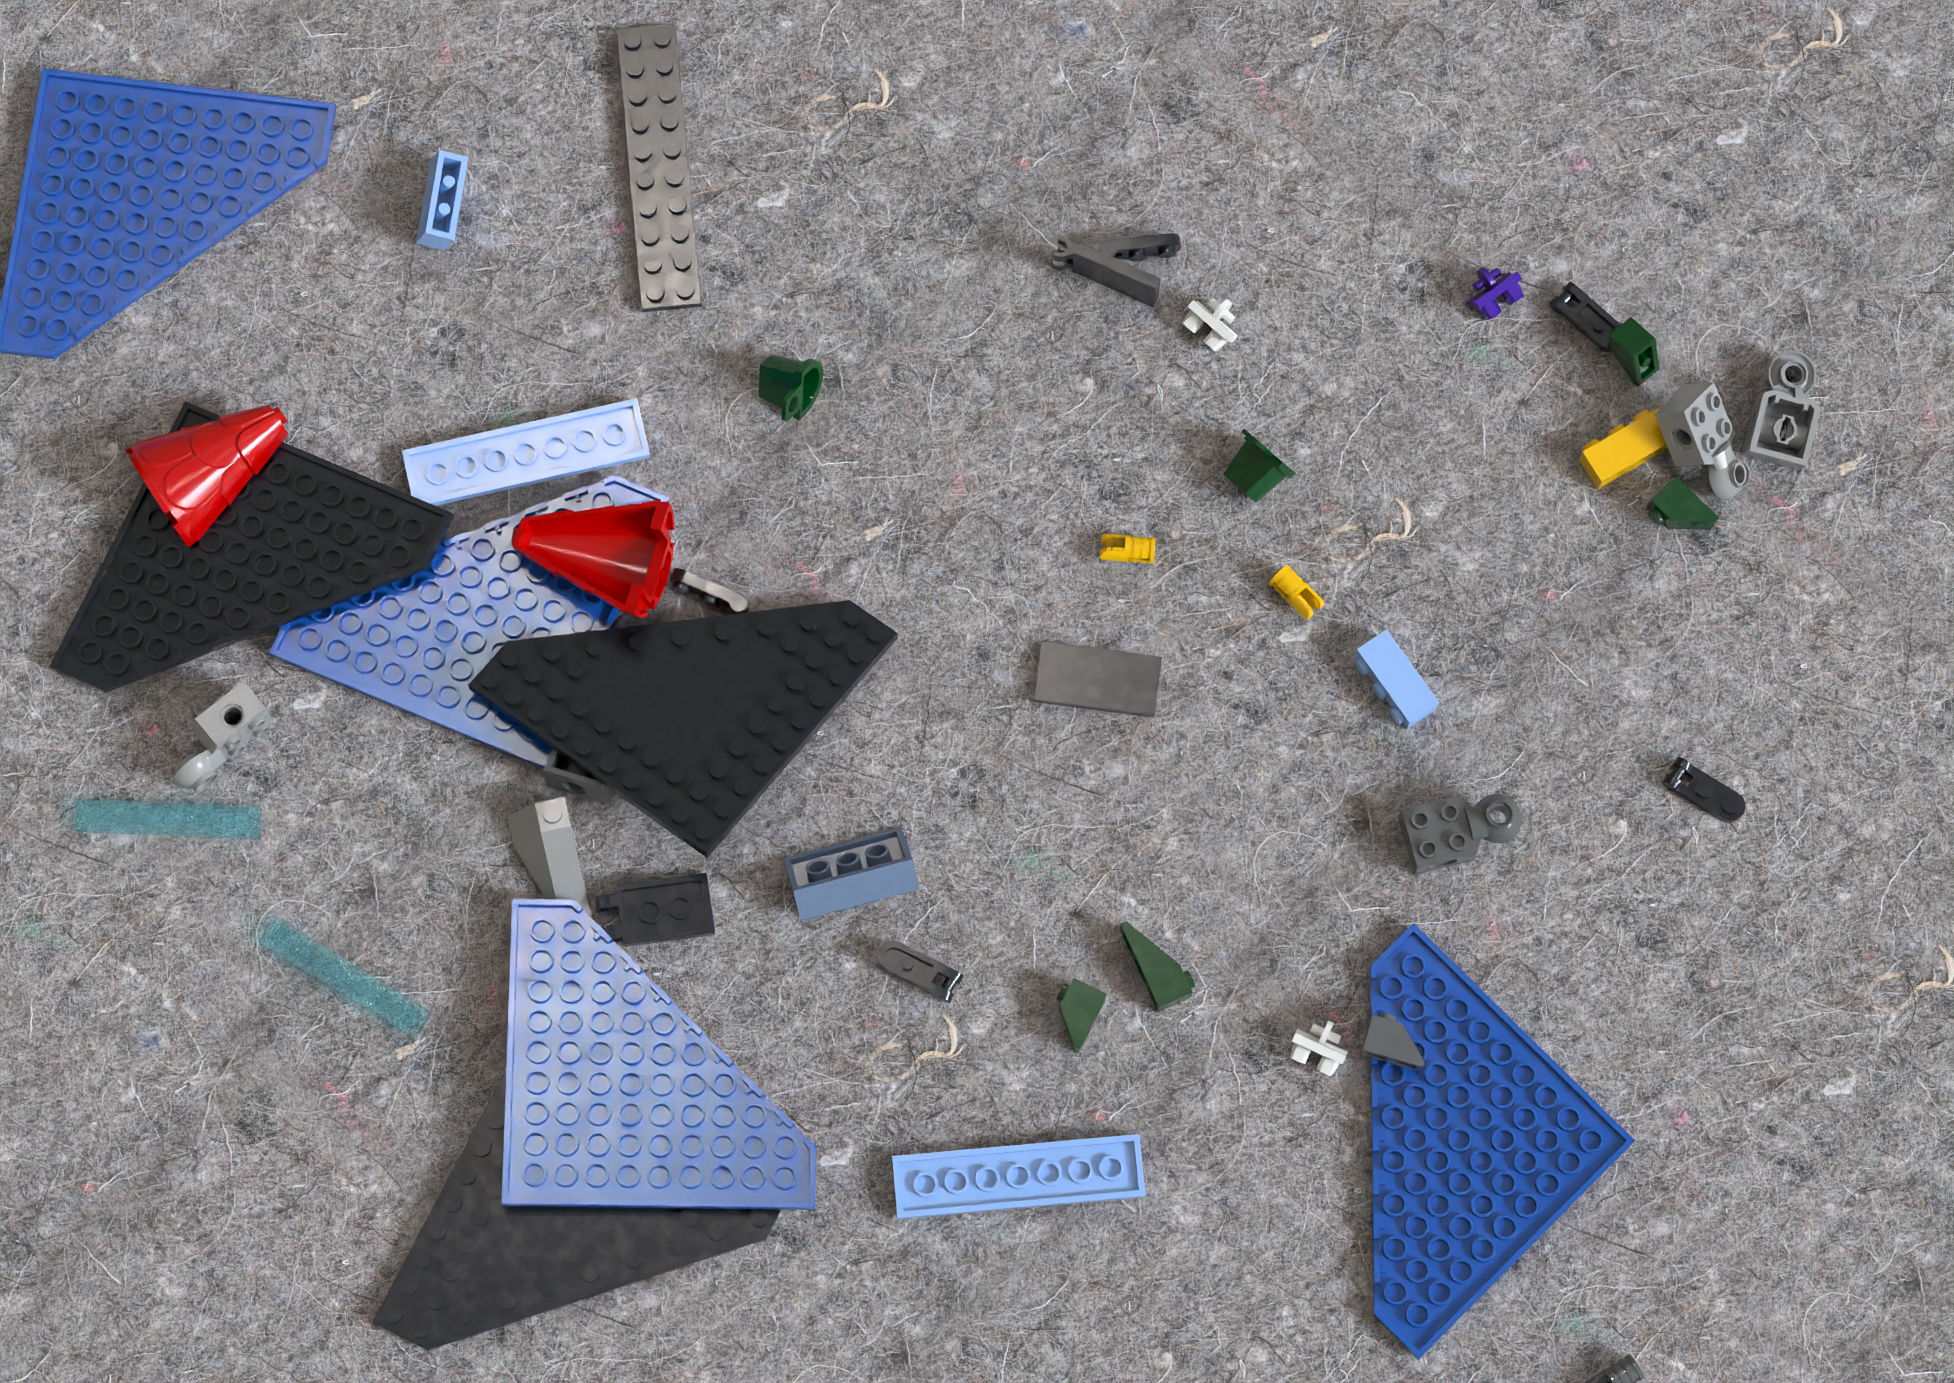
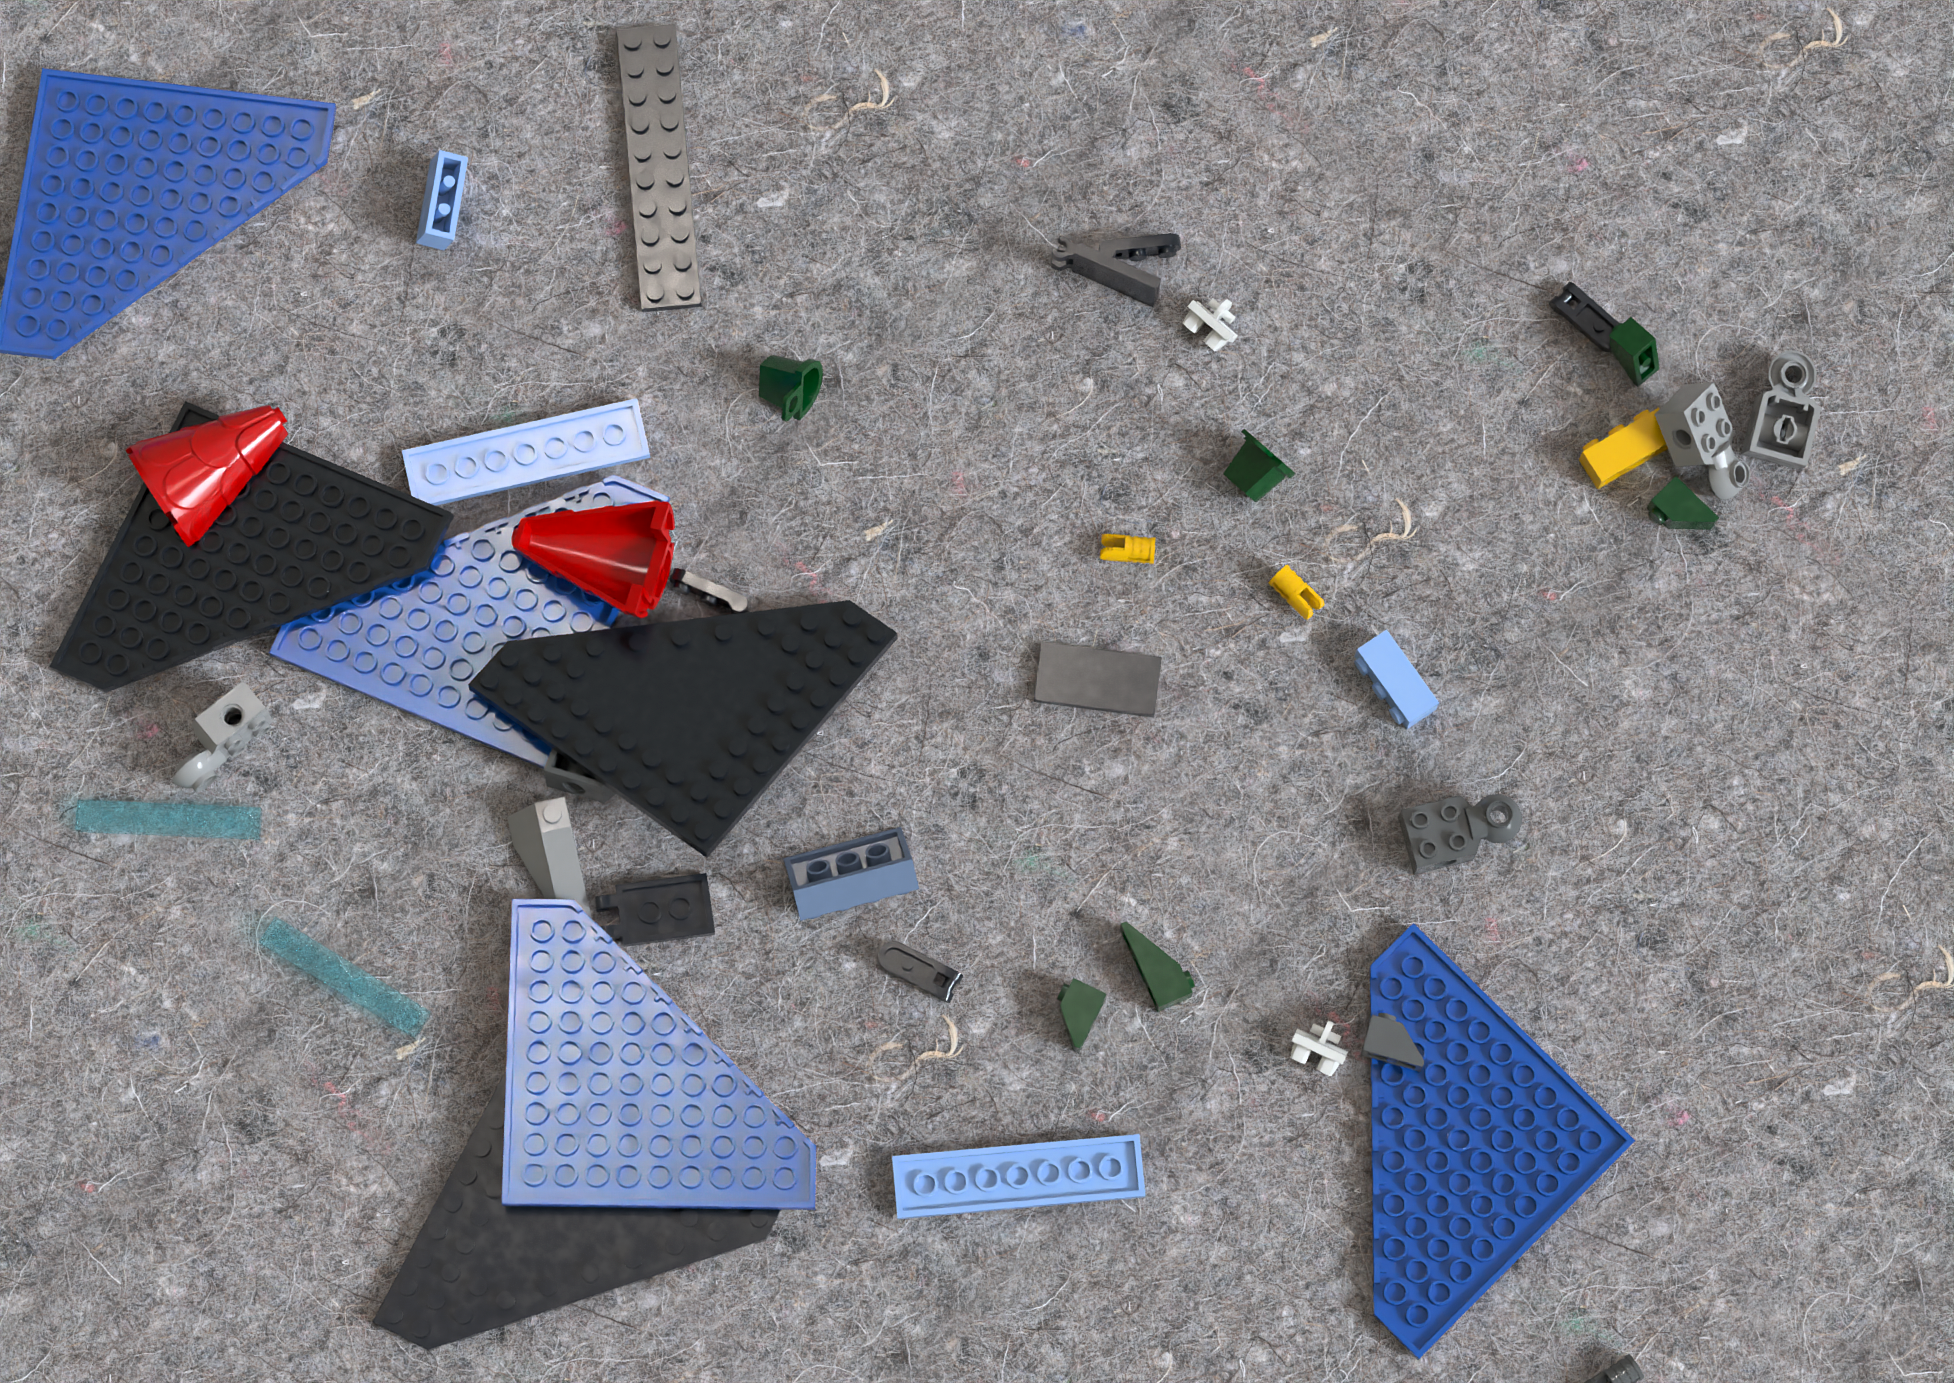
dark purple hips [1466,267,1524,320] -> none
black plate [1662,757,1746,823] -> none

